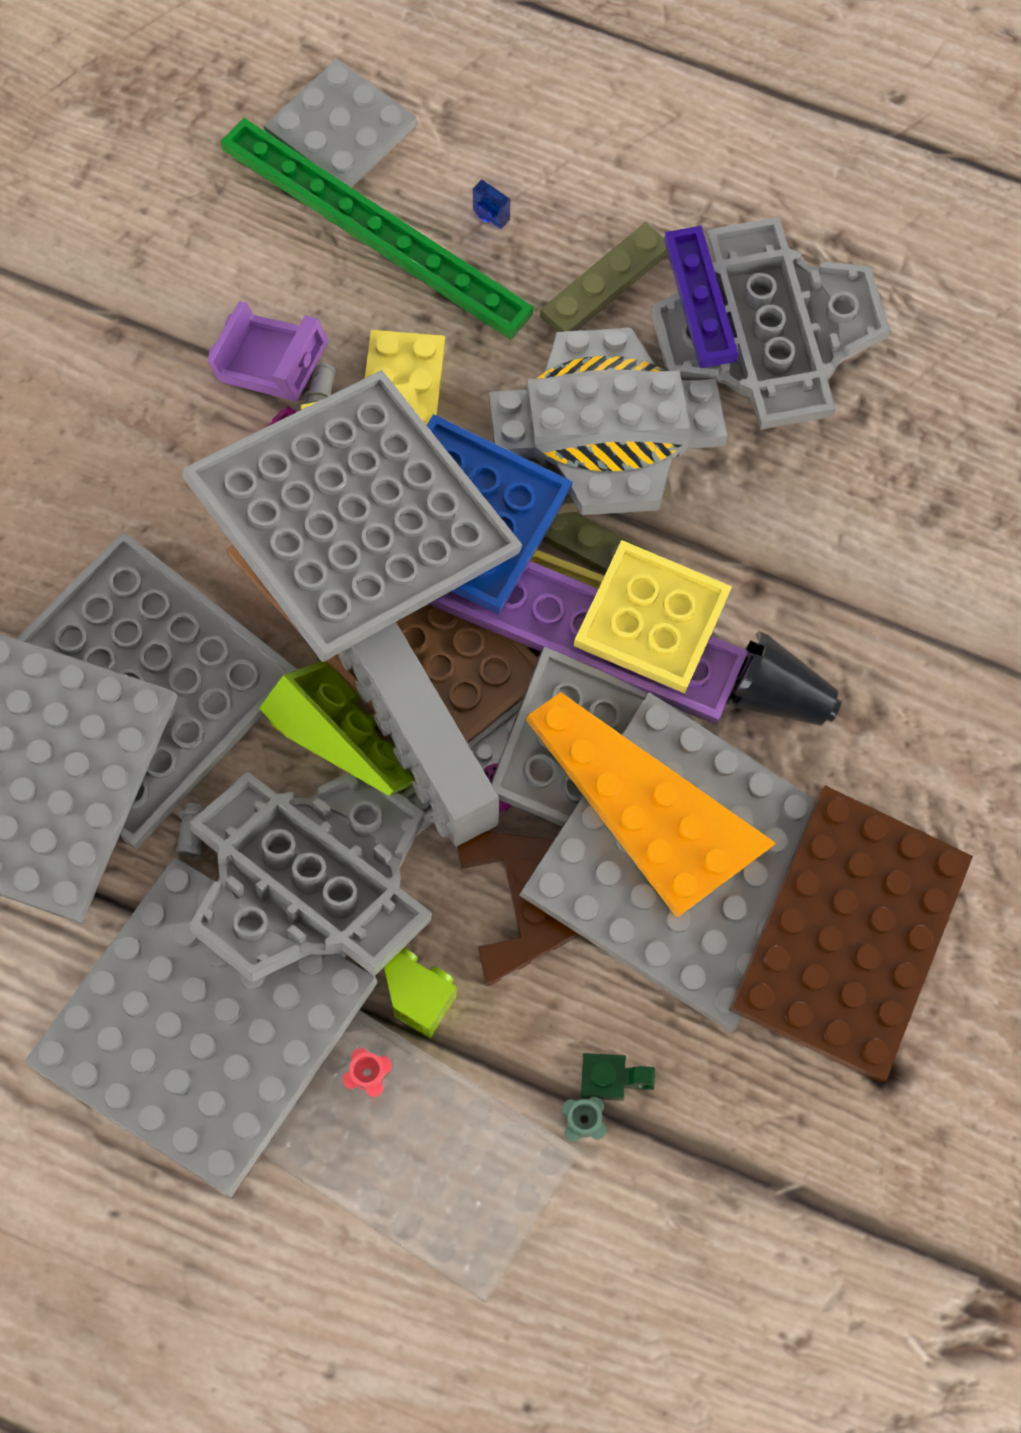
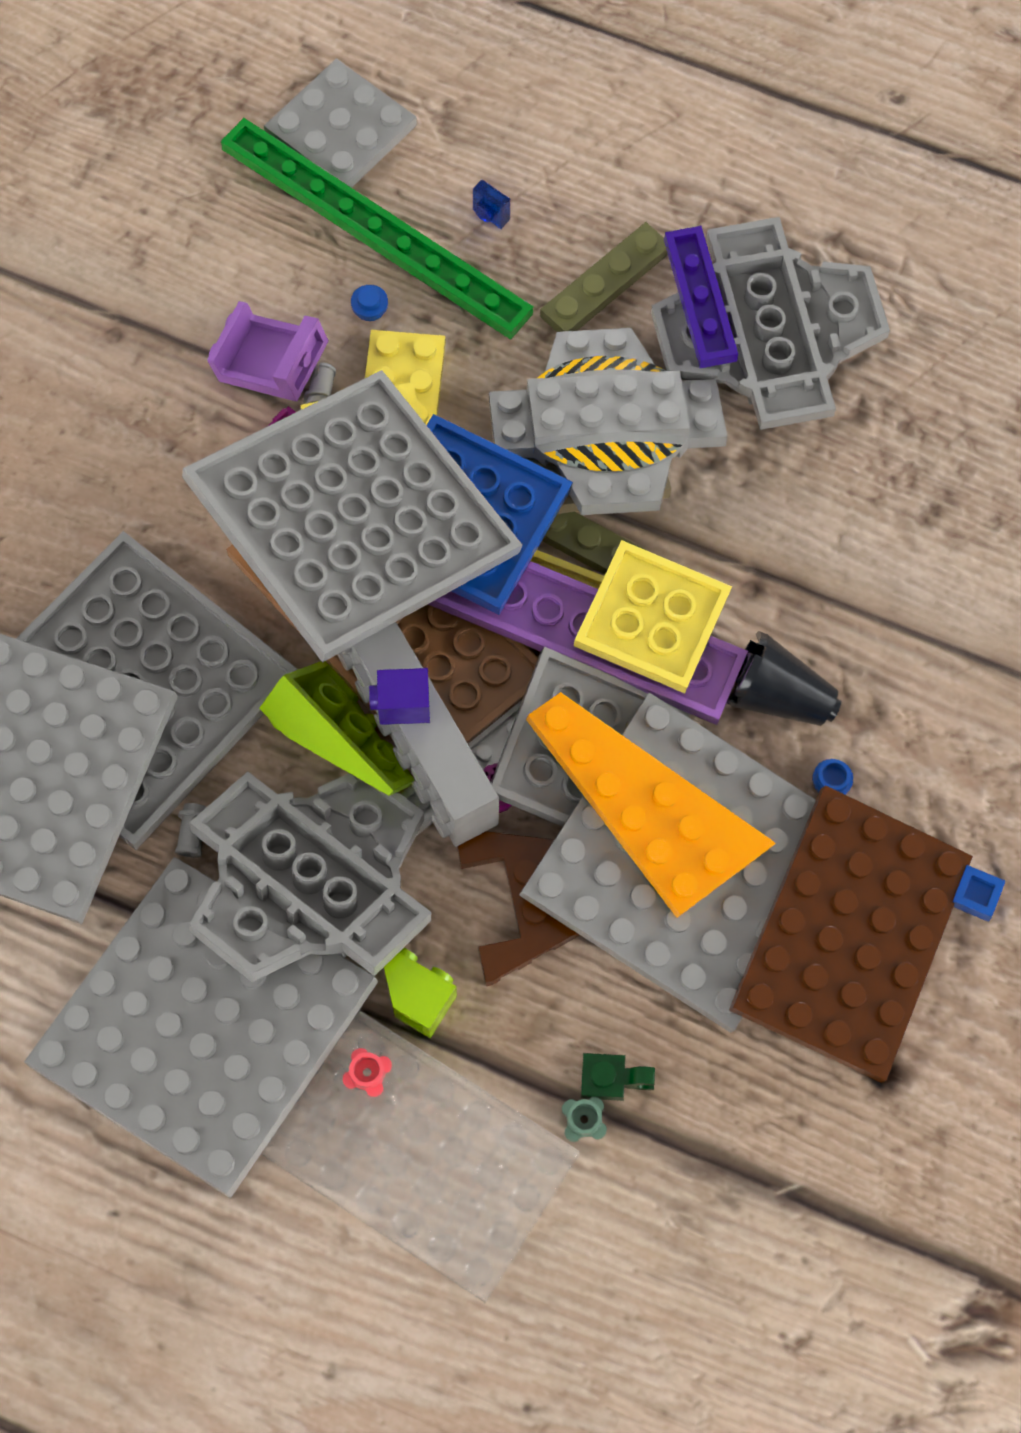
none -> blue plate [351,285,388,321]
none -> dark purple brick [369,668,430,725]
none -> blue plate [812,759,853,795]
none -> blue plate [952,865,1006,922]

